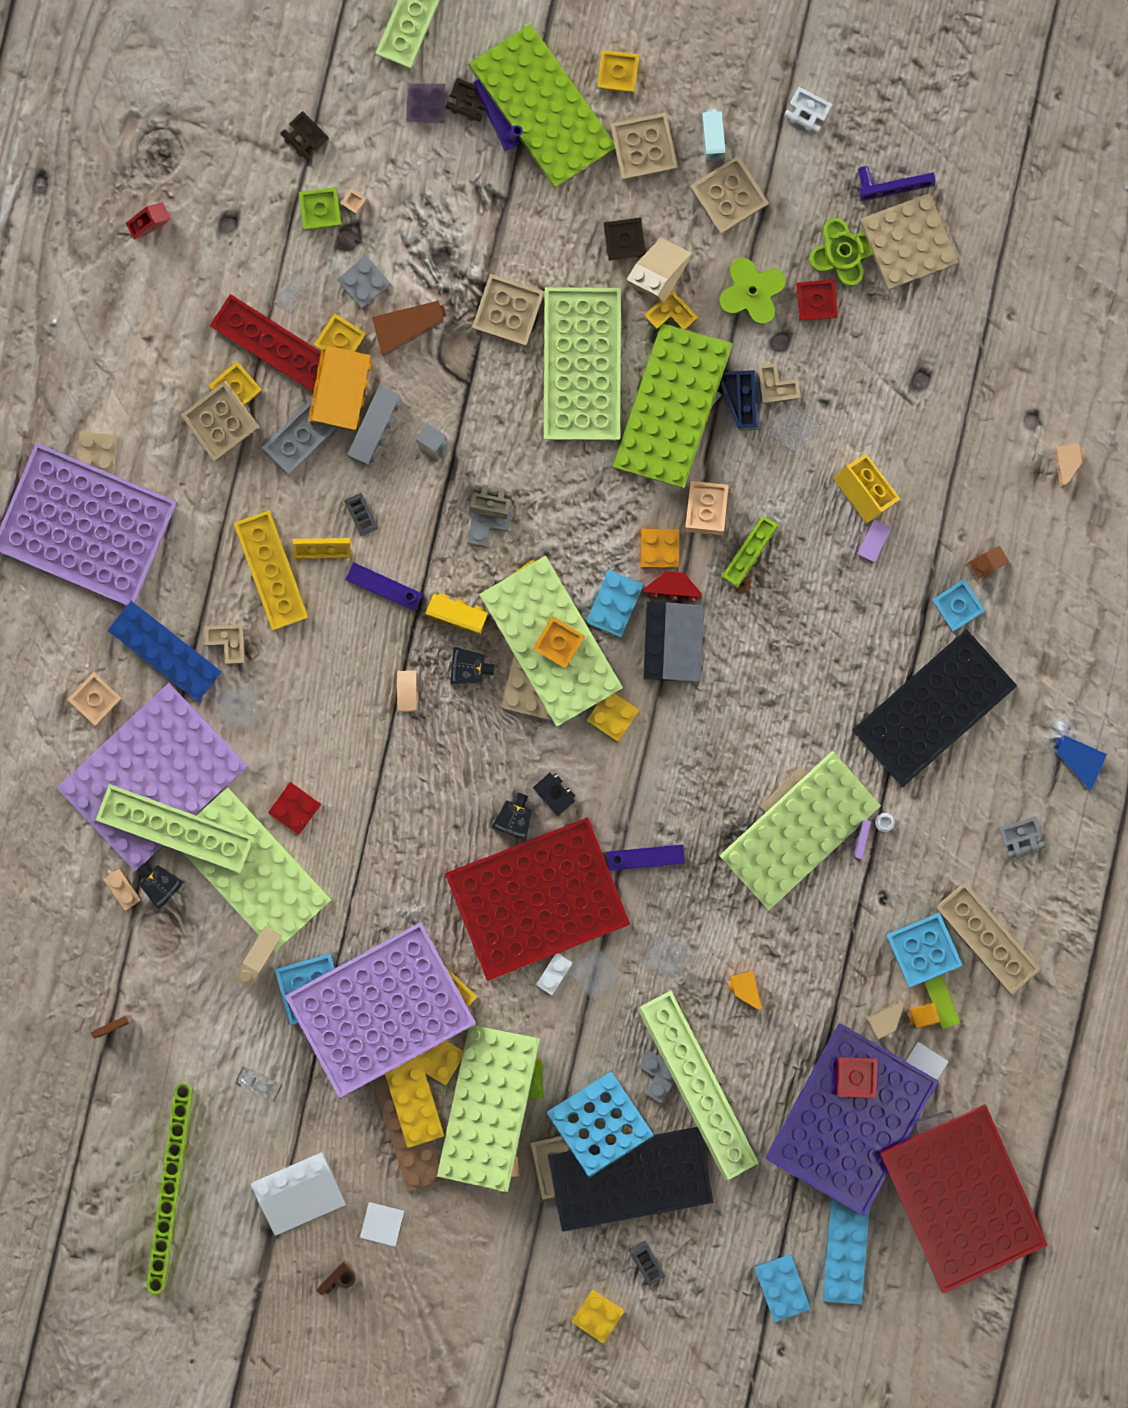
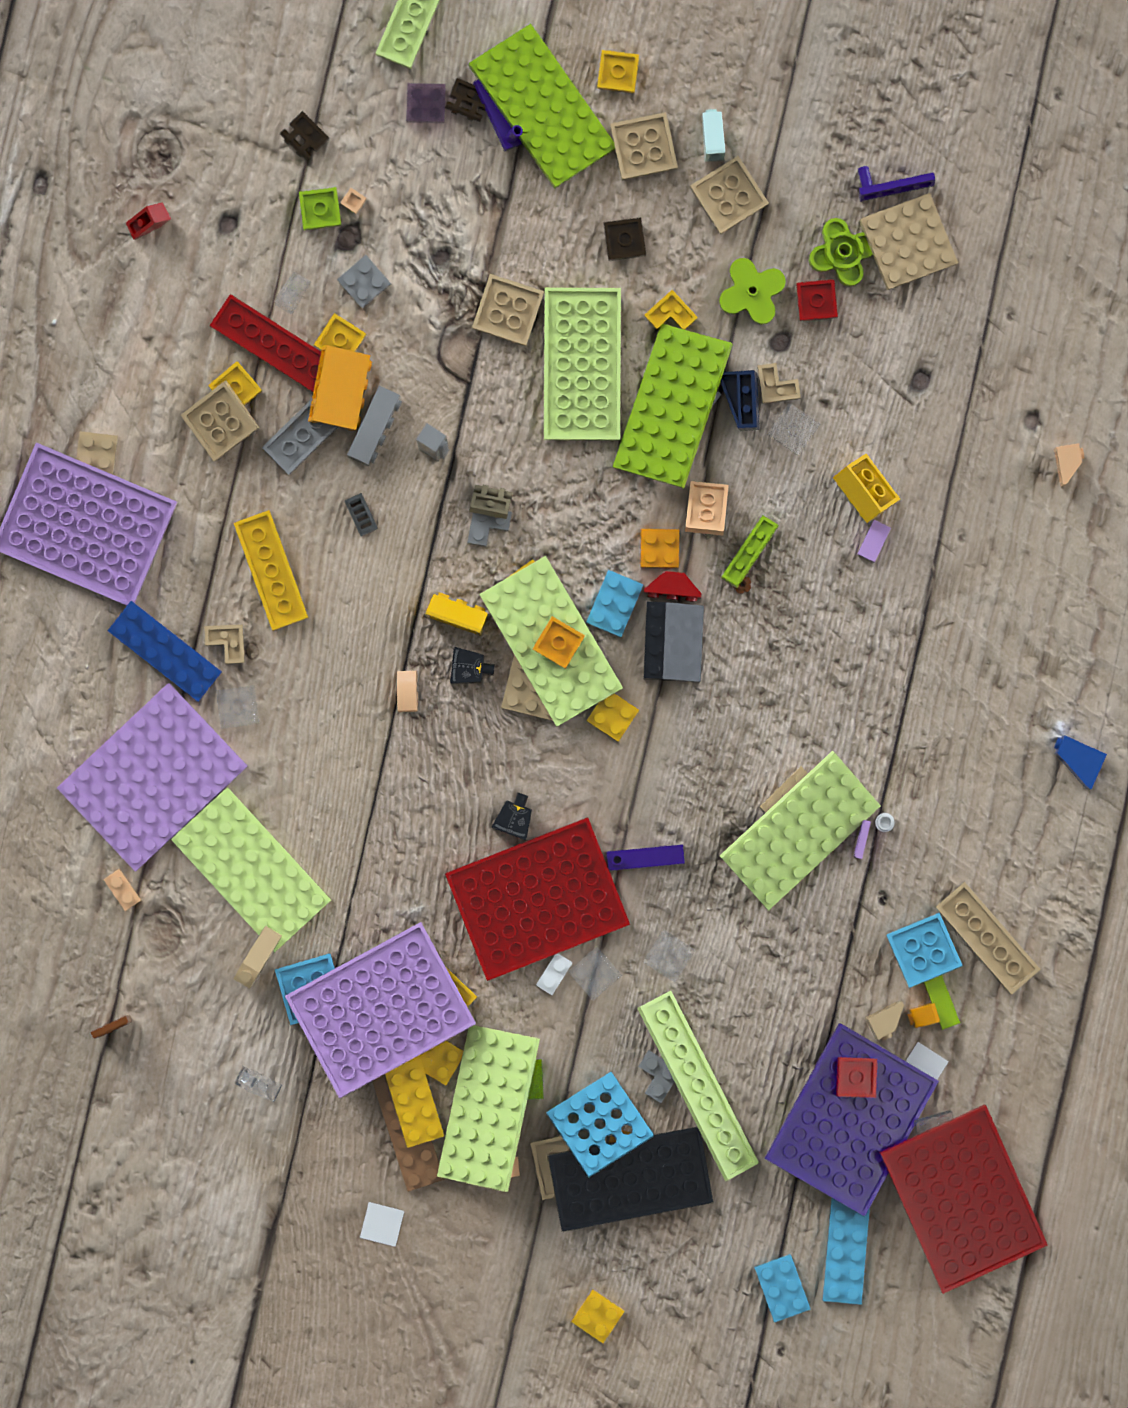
light nougat plate [67,672,122,726] -> none
yellowish green plate [96,784,254,873] -> none
black torso [137,863,185,909] -> none
lime beam [147,1083,193,1294] -> none
white slope [251,1152,346,1236] -> none
red plate [268,782,322,835] -> none
yellow plate [292,538,351,559] -> none
reddish brown plate [316,1261,356,1296] -> none
dark purple piece [346,562,423,612] -> none
dark orange slope [372,301,446,357] -> none
black brick [533,773,575,816] -> none
tan slope [627,238,693,303] -> none
dark grey slope [629,1241,665,1286] -> none
light orange slope [727,971,762,1010] -> none
white plate [784,87,832,133] -> none
black plate [852,629,1017,788] -> none
medium azure plate [932,579,985,632] -> none
dark orange slope [966,546,1009,581] -> none
light grey plate [999,816,1045,859] -> none

